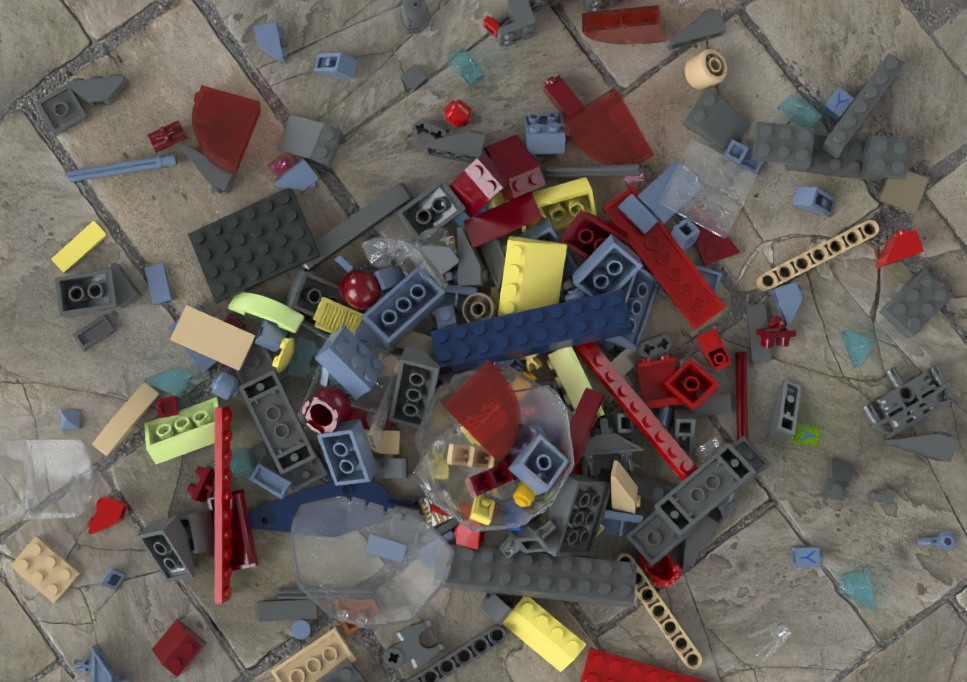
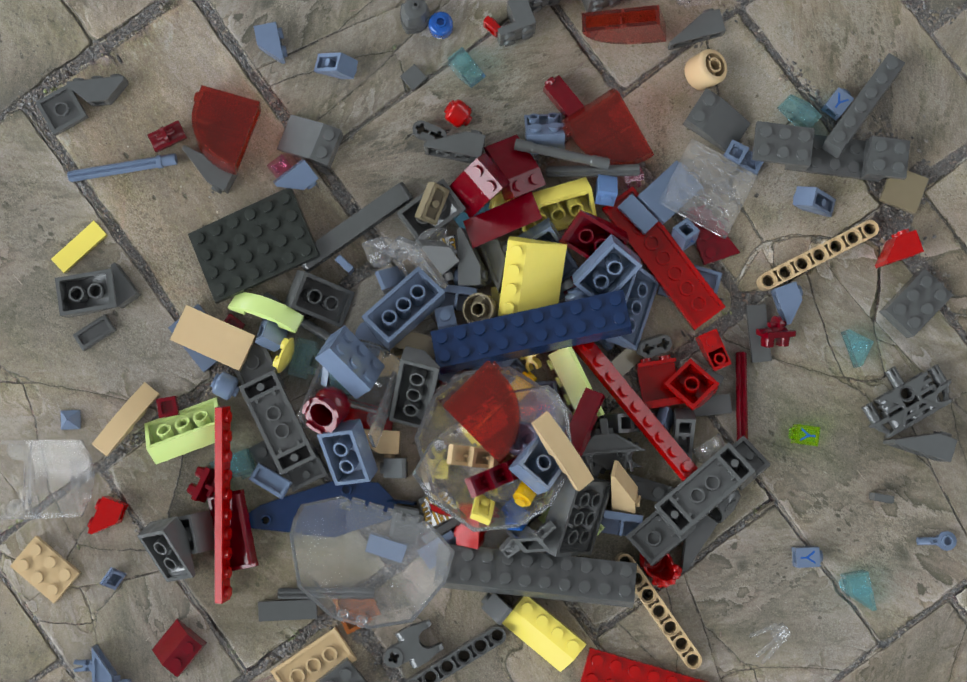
sand blue tile [144,263,173,305] -> none
clear light blue slope [144,367,193,398] -> none
sand blue tile [291,619,311,640] -> none
light yellow window [313,297,364,335] -> none
dark red tile [339,270,381,310] -> none
dark grey slope [766,379,802,444] -> none
dark grey slope [822,459,851,501] -> none
none -> dark tan slope [414,182,450,226]
none -> blue head [429,12,453,39]
none -> dark grey piece [514,138,611,170]
none -> tan slope [531,411,594,491]
none -> medium blue brick [594,174,618,206]

